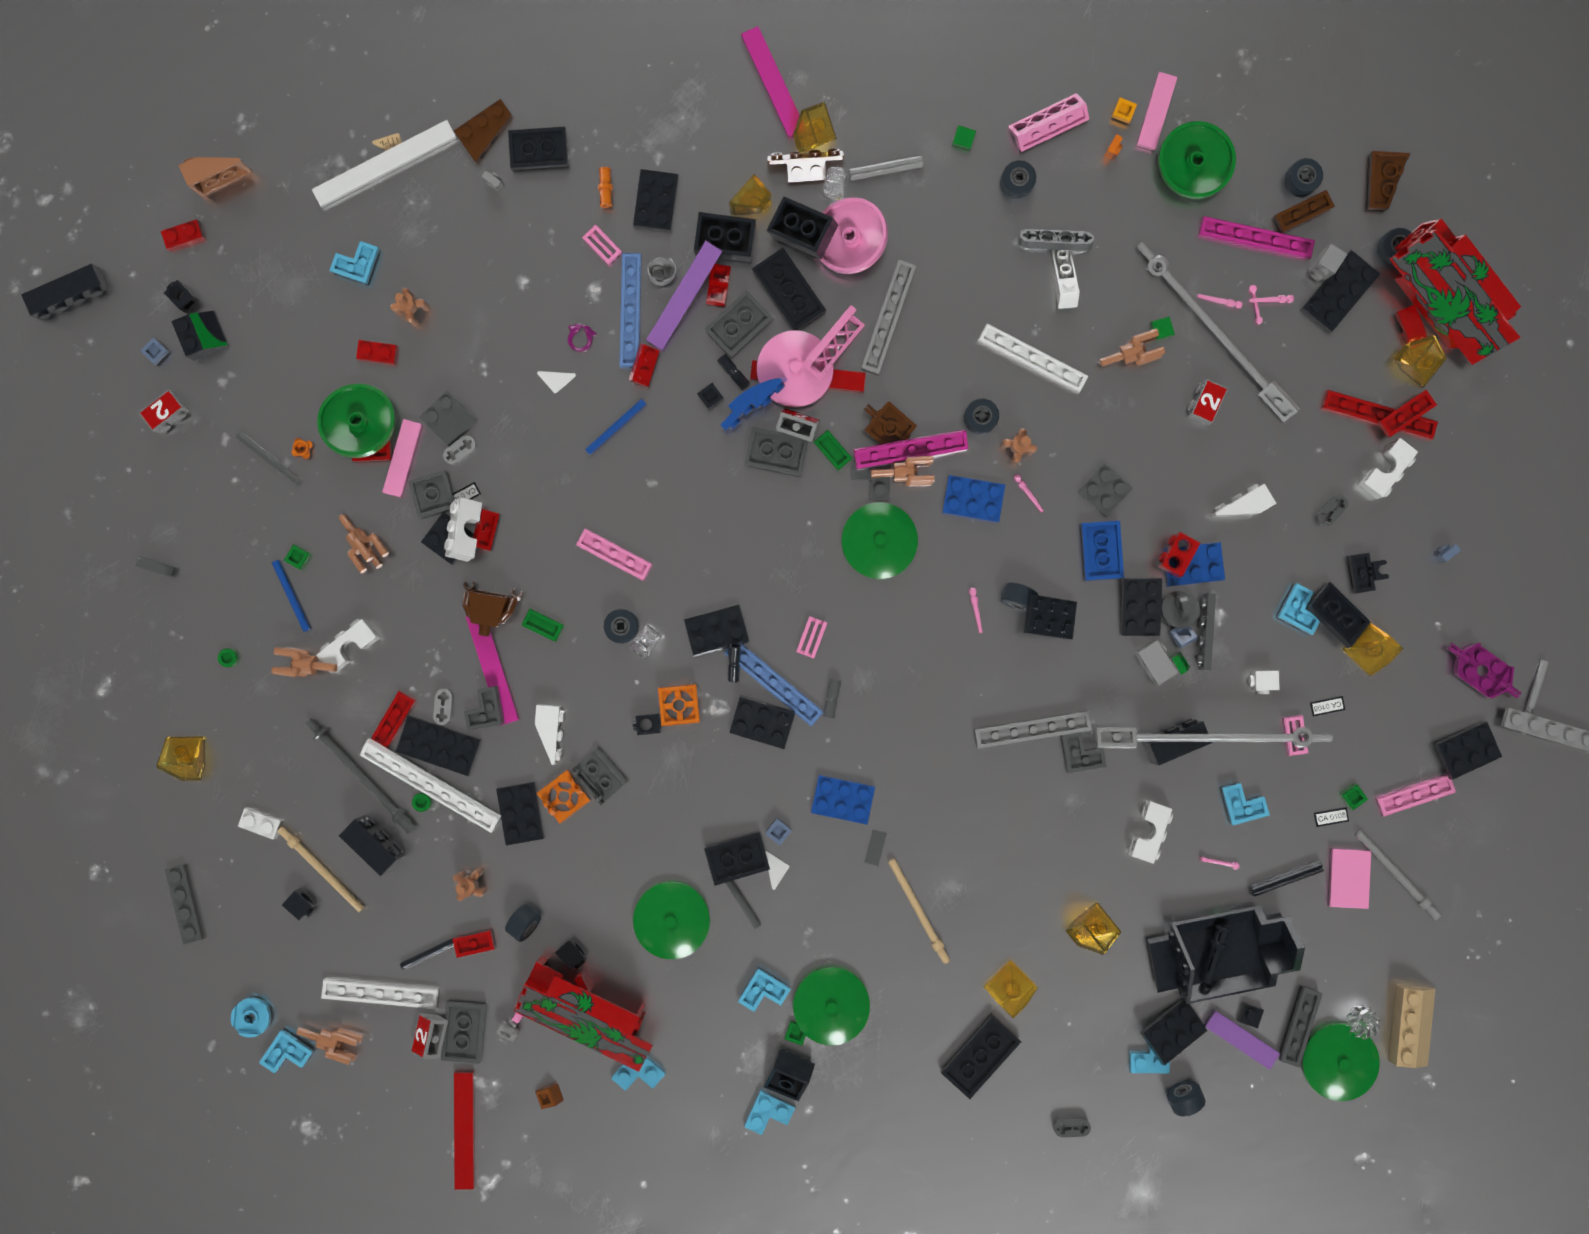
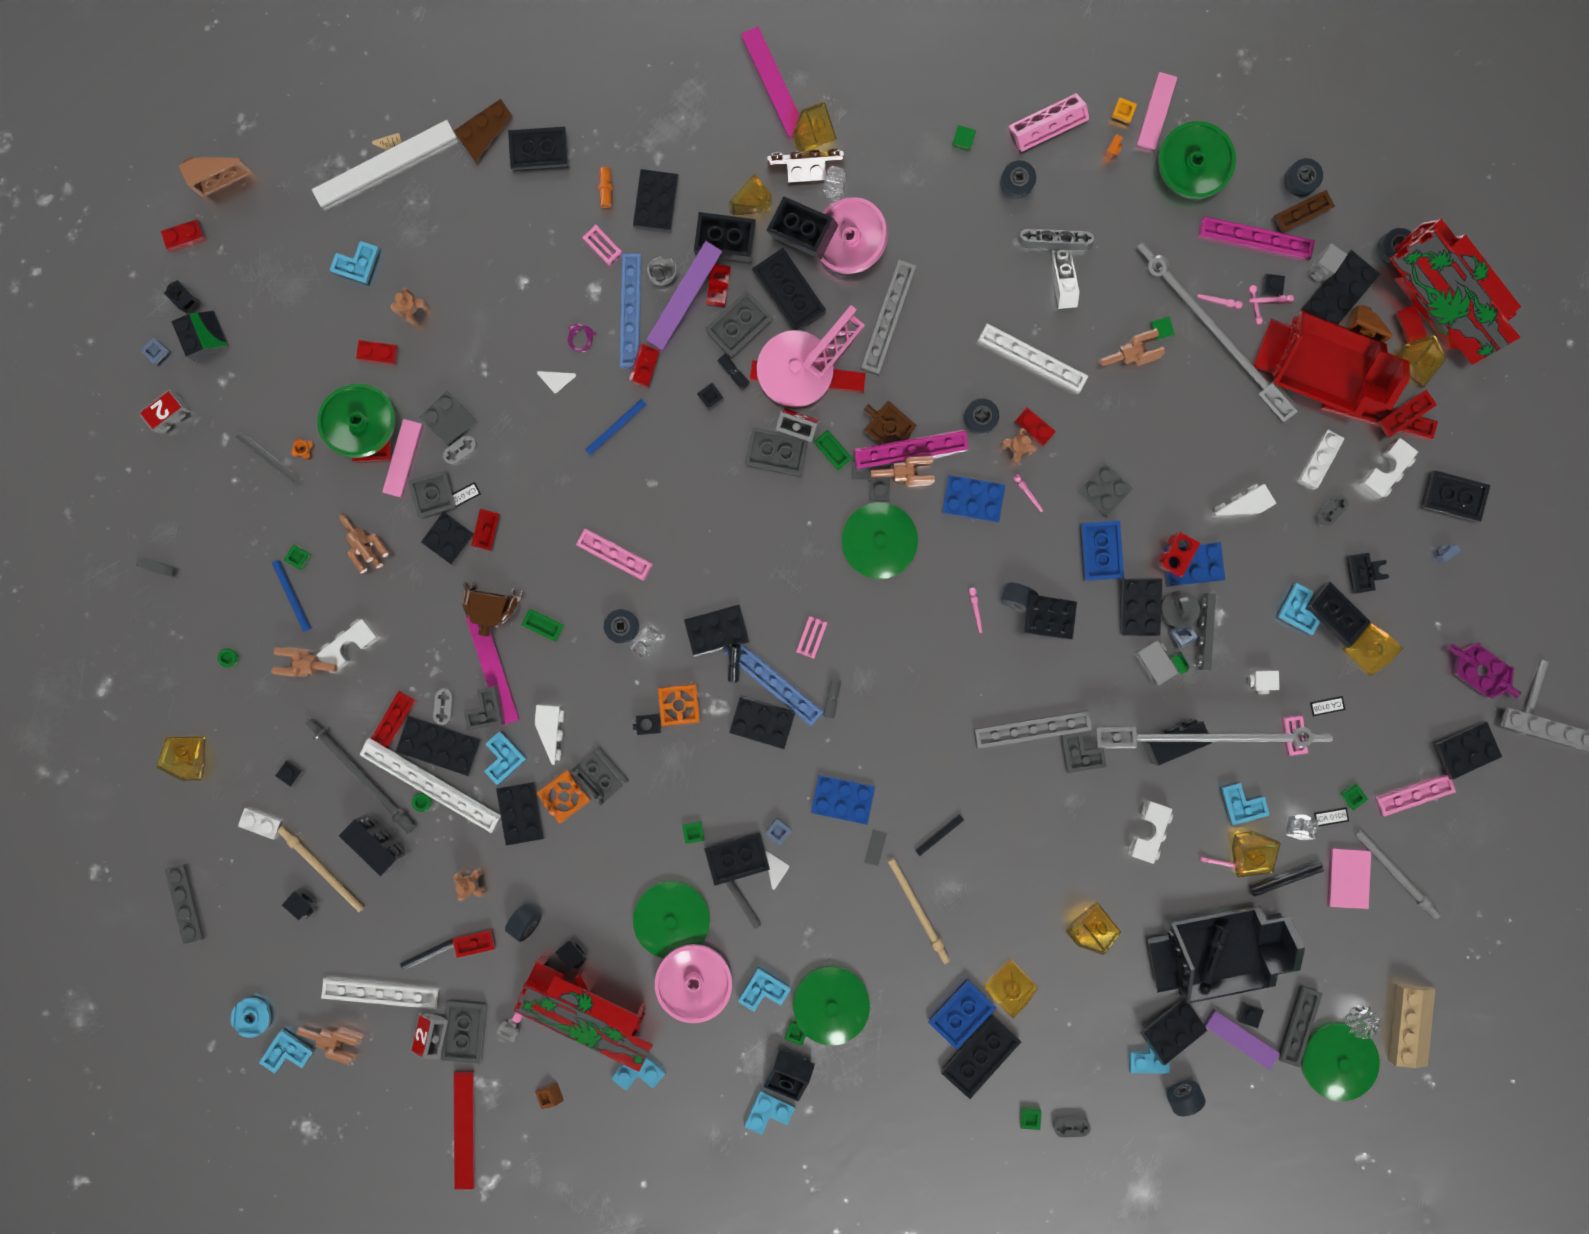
black brick [21,263,108,319] -> none
white arch [444,497,482,562] -> none
light grey plate [481,170,504,193] -> none
blue slope [721,377,787,430] -> none
light grey axle [849,156,923,181] -> none
brick [1187,379,1228,426] -> none
reddish brown wing [1367,151,1410,211] -> none
none -> black plate [275,760,304,787]
none -> medium azure plate [484,731,526,785]
none -> bright pink dish [655,944,732,1023]
none -> green tile [682,821,705,844]
none -> black bar [915,814,964,856]
none -> blue plate [928,980,996,1050]
none -> red plate [1014,407,1056,447]
none -> green tile [1020,1108,1041,1130]
none -> clear yellow slope [1232,831,1281,878]
none -> red panel [1253,311,1410,417]
none -> black plate [1262,274,1285,296]
none -> clear brick [1286,814,1319,840]
none -> white plate [1299,430,1345,489]
none -> dark orange slope [1345,305,1393,342]
none -> black plate [1423,470,1491,523]

